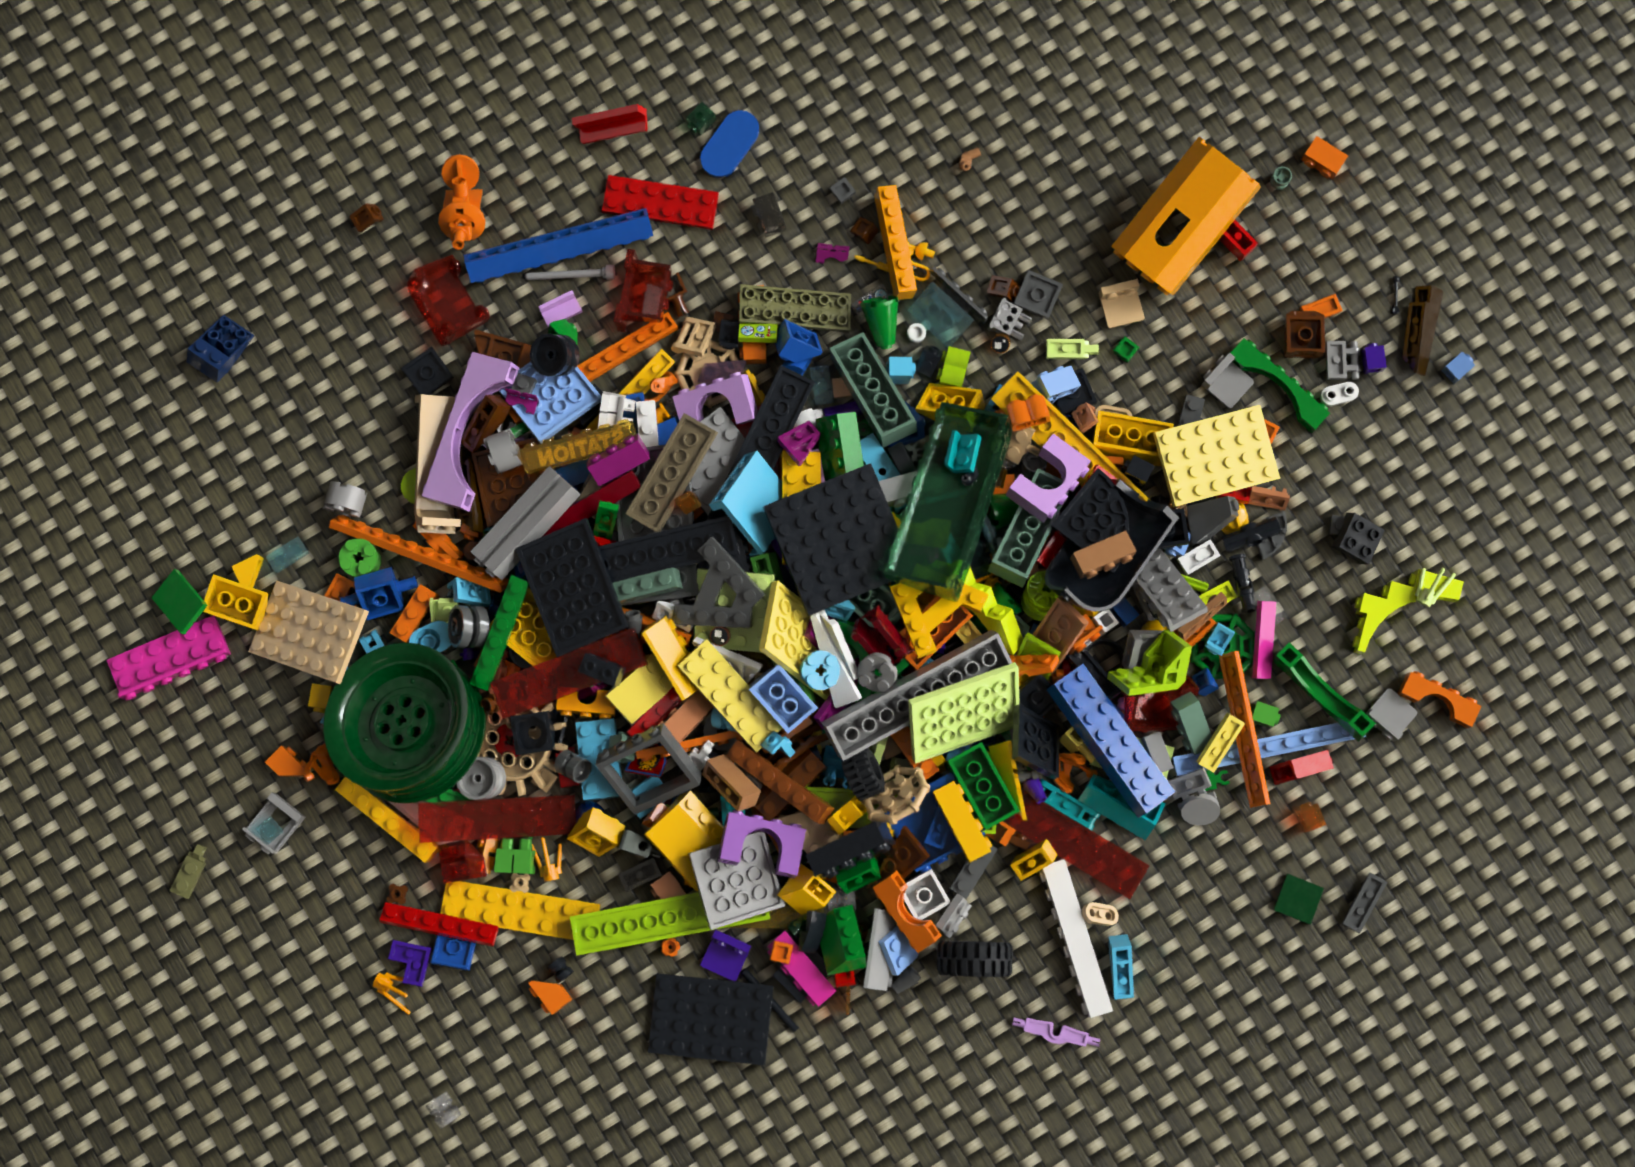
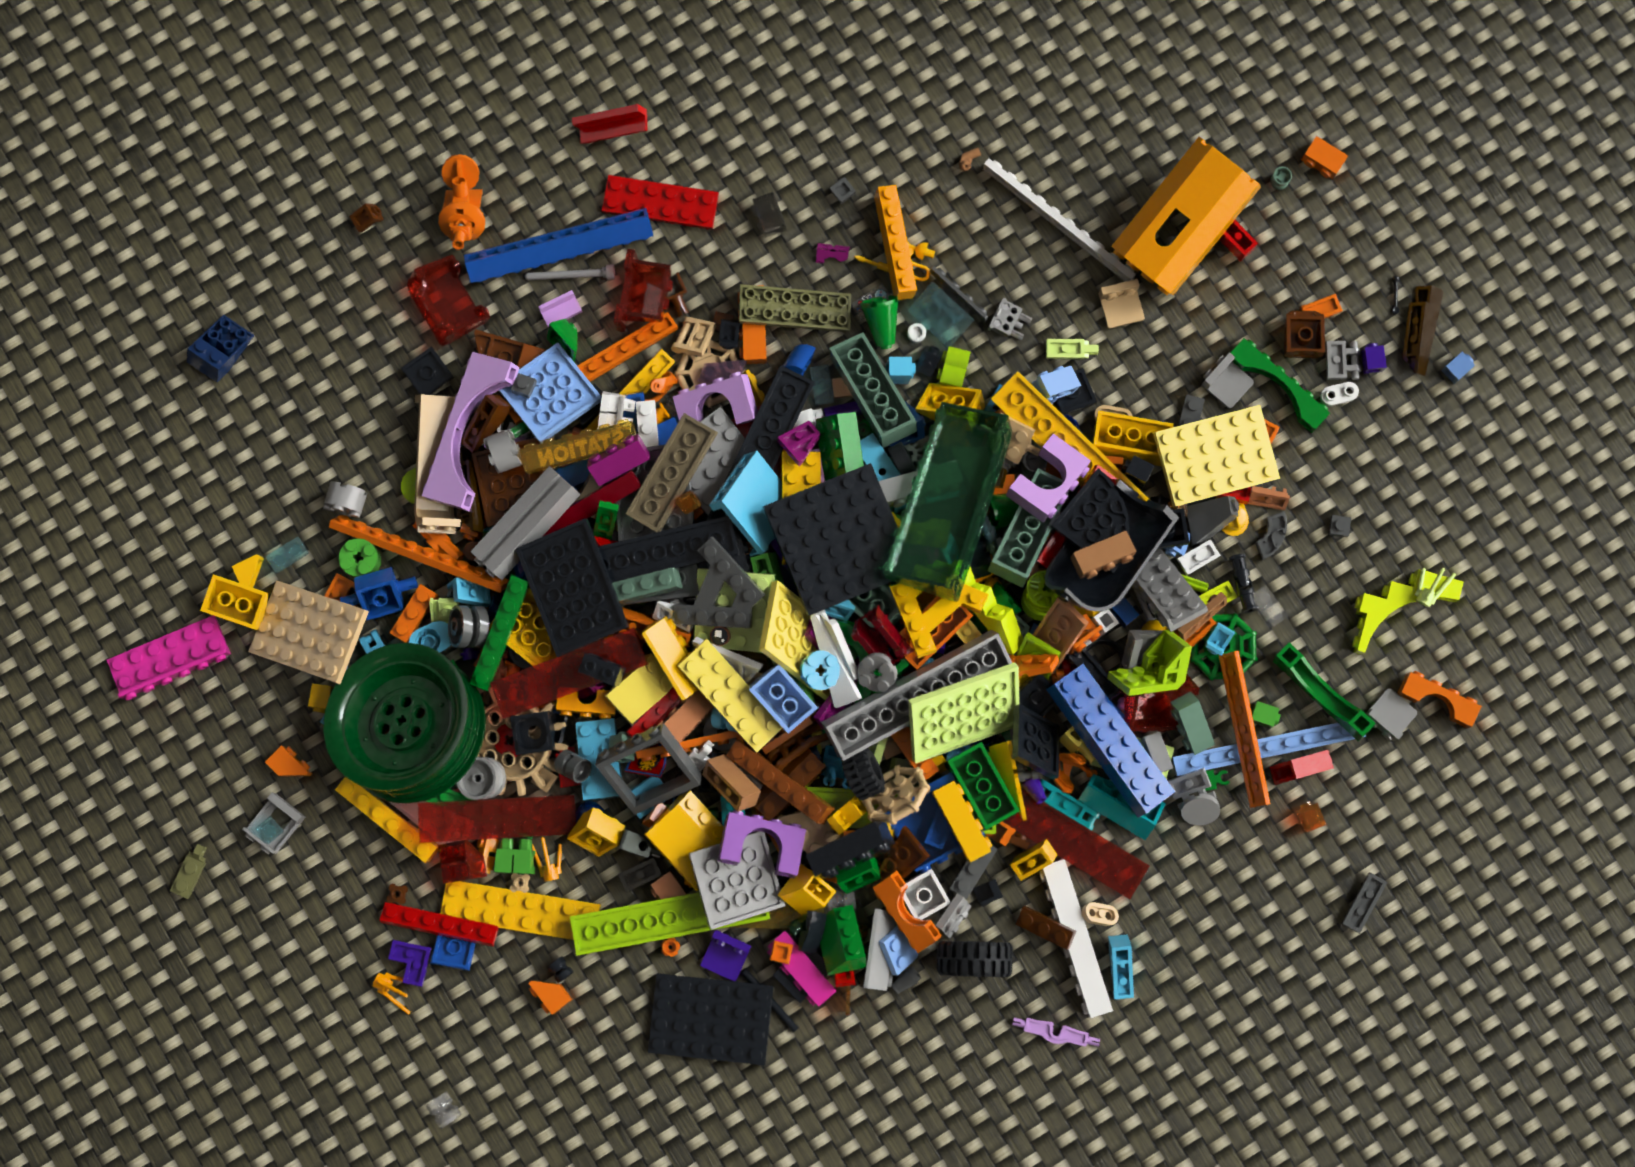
green tile [152,569,208,635] -> none
orange helmet [303,744,340,785] -> none
reddish brown plate [480,694,499,715] -> none
magenta piece [505,388,539,415] -> none
black wheel [530,333,580,376] -> none
dark grey cone [624,610,642,641] -> none
clear green brick [686,102,716,135] -> none
blue tile [700,110,759,178] -> none
lime tile [738,323,778,343] -> none
medium azure bracket [761,731,795,758] -> none
blue slope [775,319,822,363] -> none
reddish brown slope [850,217,879,244] -> none
teal bracket [945,430,982,473] -> none
black arm [961,465,979,486] -> none
reddish brown bracket [987,275,1019,302] -> none
tile [991,333,1011,353] -> none
orange brick [1006,394,1050,431] -> none
dark grey plate [1014,270,1063,320] -> none
nougat bracket [1071,402,1099,433] -> none
green tile [1113,336,1140,363] -> none
blue slope [1192,668,1219,696] -> none
light yellow plate [1196,713,1245,772] -> none
black piece [1221,517,1282,553] -> none
dark pink tile [1252,601,1276,679] -> none
dark green tile [1273,874,1324,925] -> none
black brick [1331,513,1385,564] -> none
none -> black panel [973,879,1003,906]
none -> white plate [983,159,1136,282]
none -> reddish brown plate [1016,906,1076,950]

